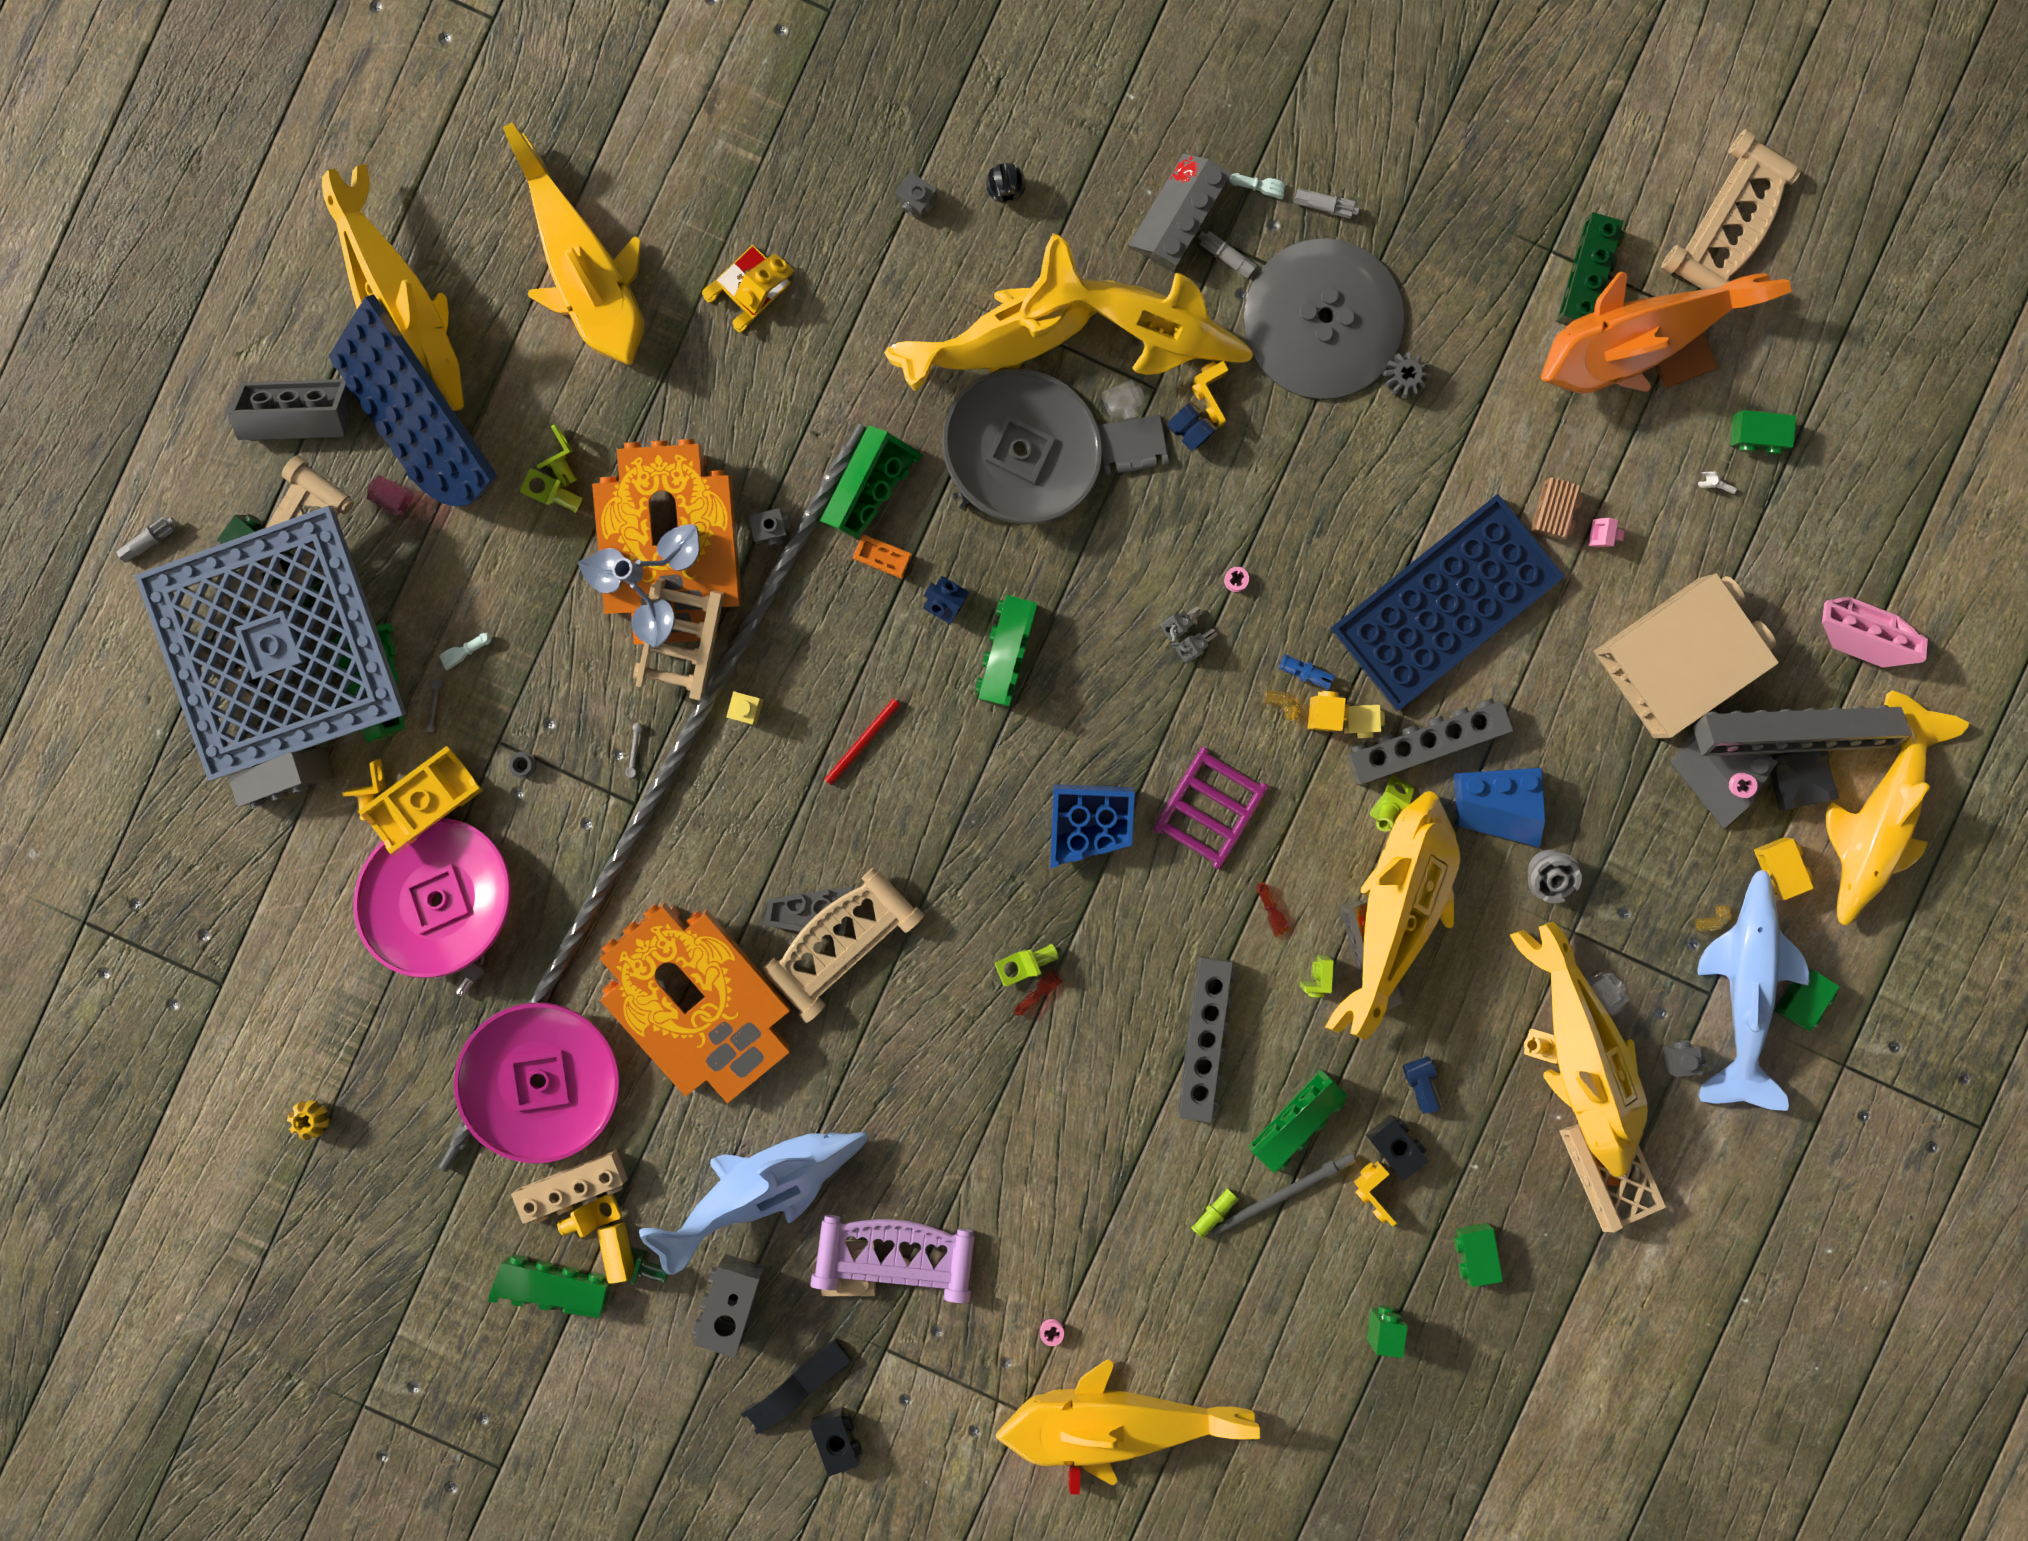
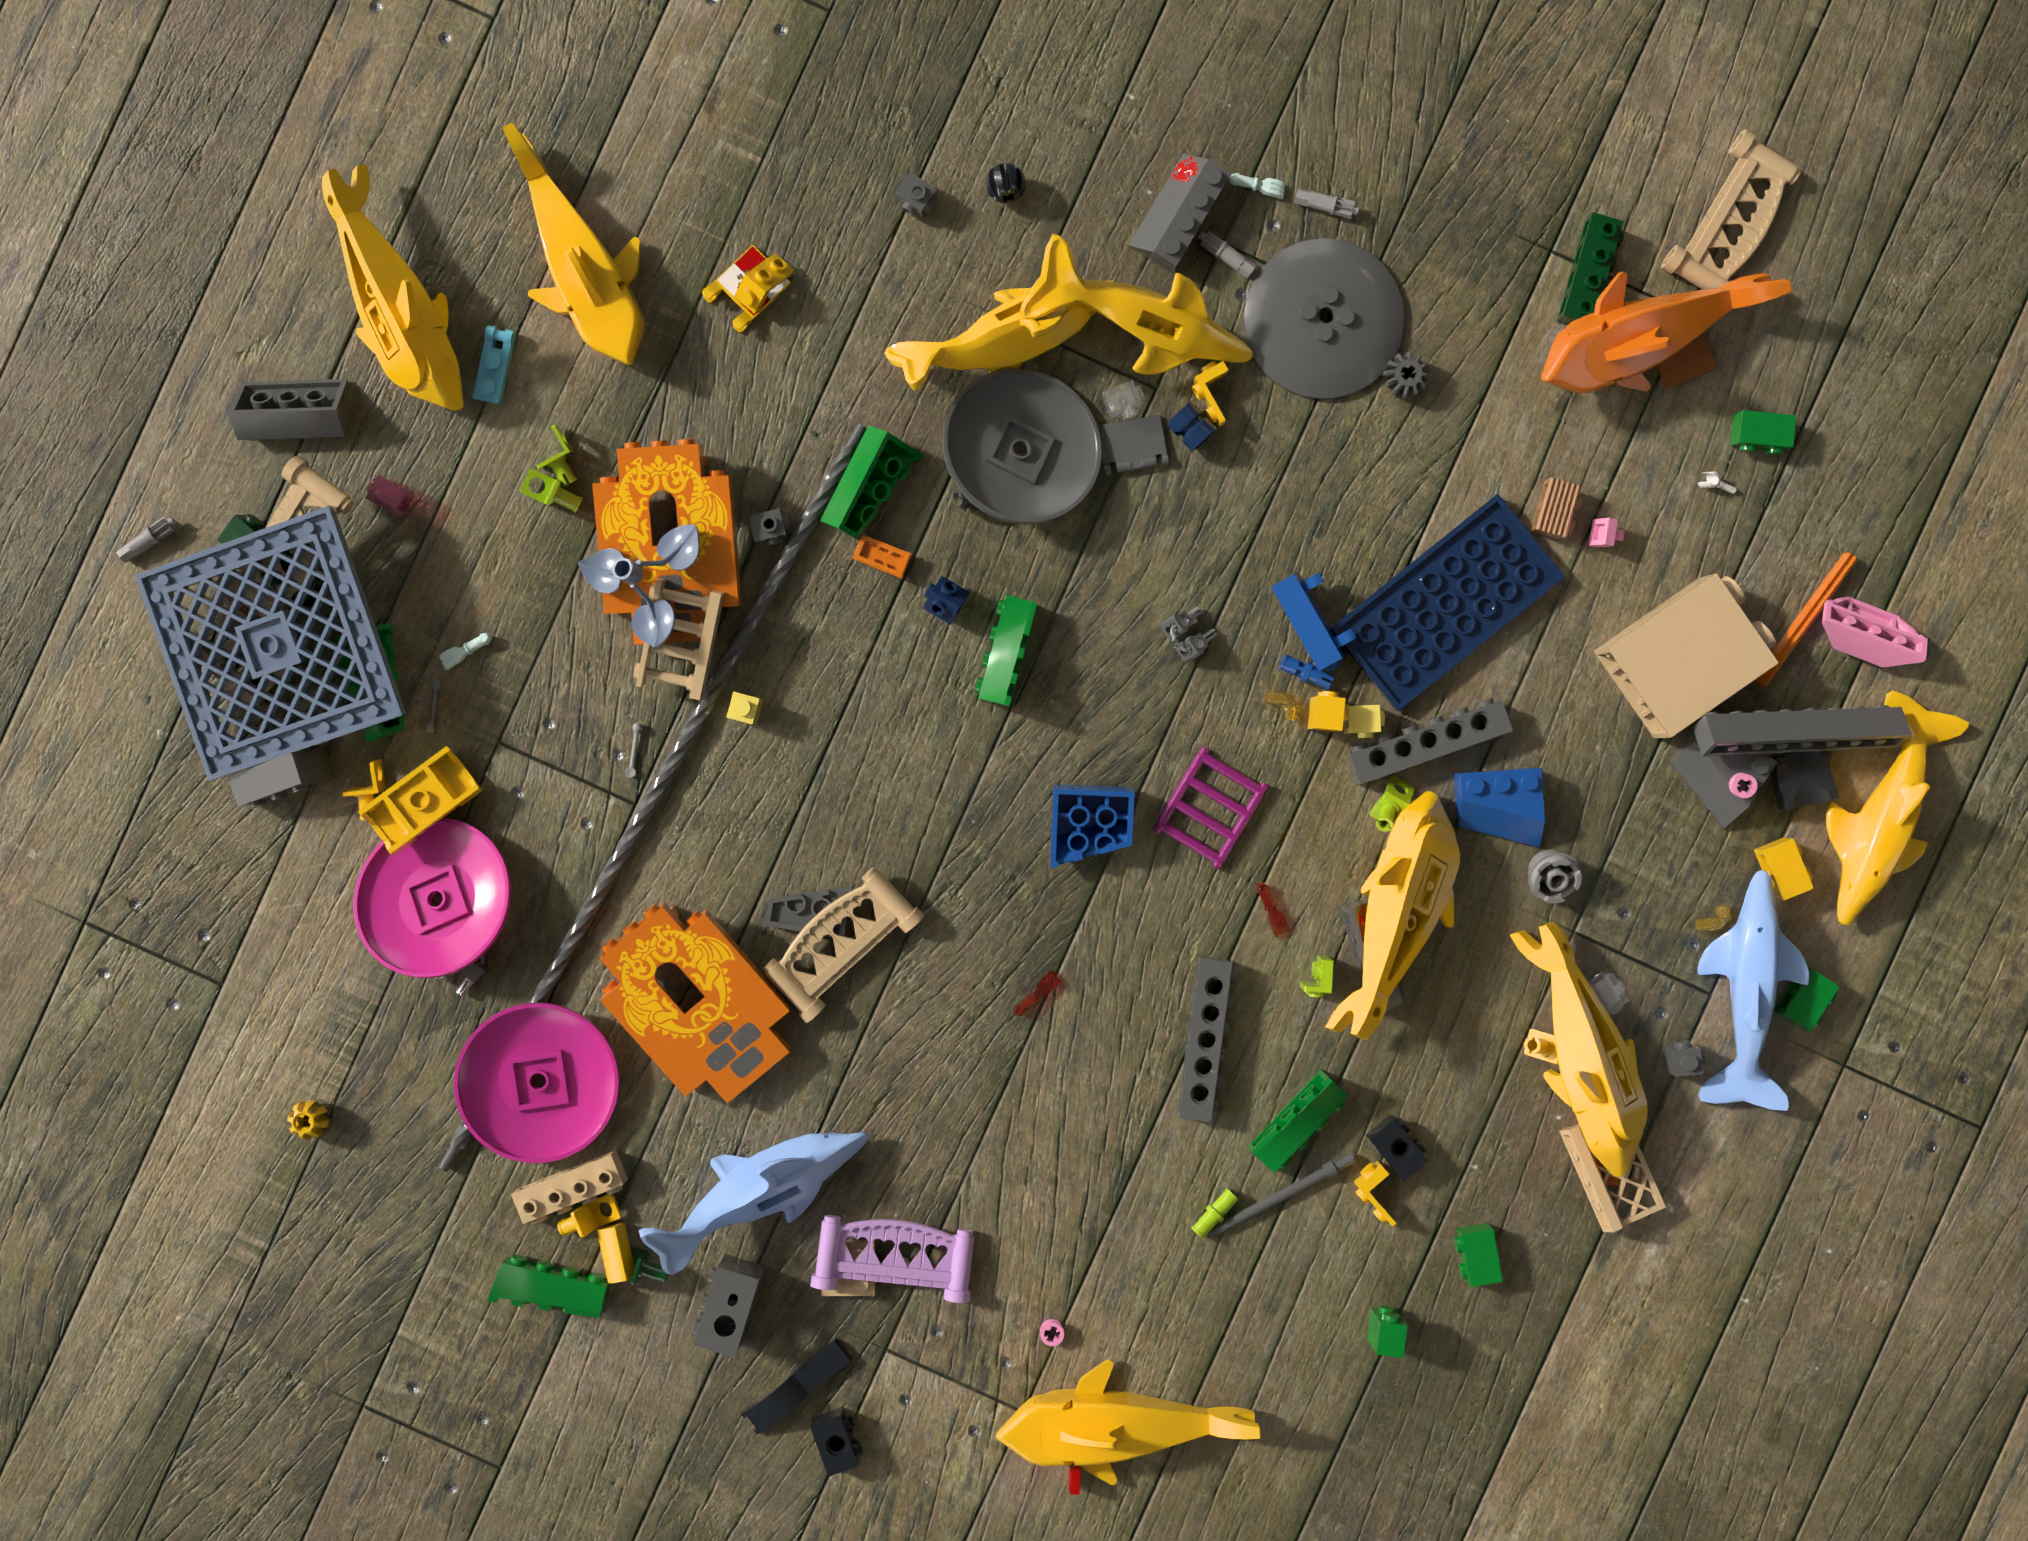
dark blue plate [328,294,498,506] -> none
dark grey plate [509,751,537,778] -> none
red bar [824,698,901,785] -> none
lime bracket [995,944,1059,987] -> none
bright pink bush [1224,567,1249,592] -> none
dark blue piece [1402,1056,1445,1114] -> none
none -> medium azure plate [472,325,516,405]
none -> blue brick [1271,572,1356,672]
none -> orange axle [1753,552,1857,687]

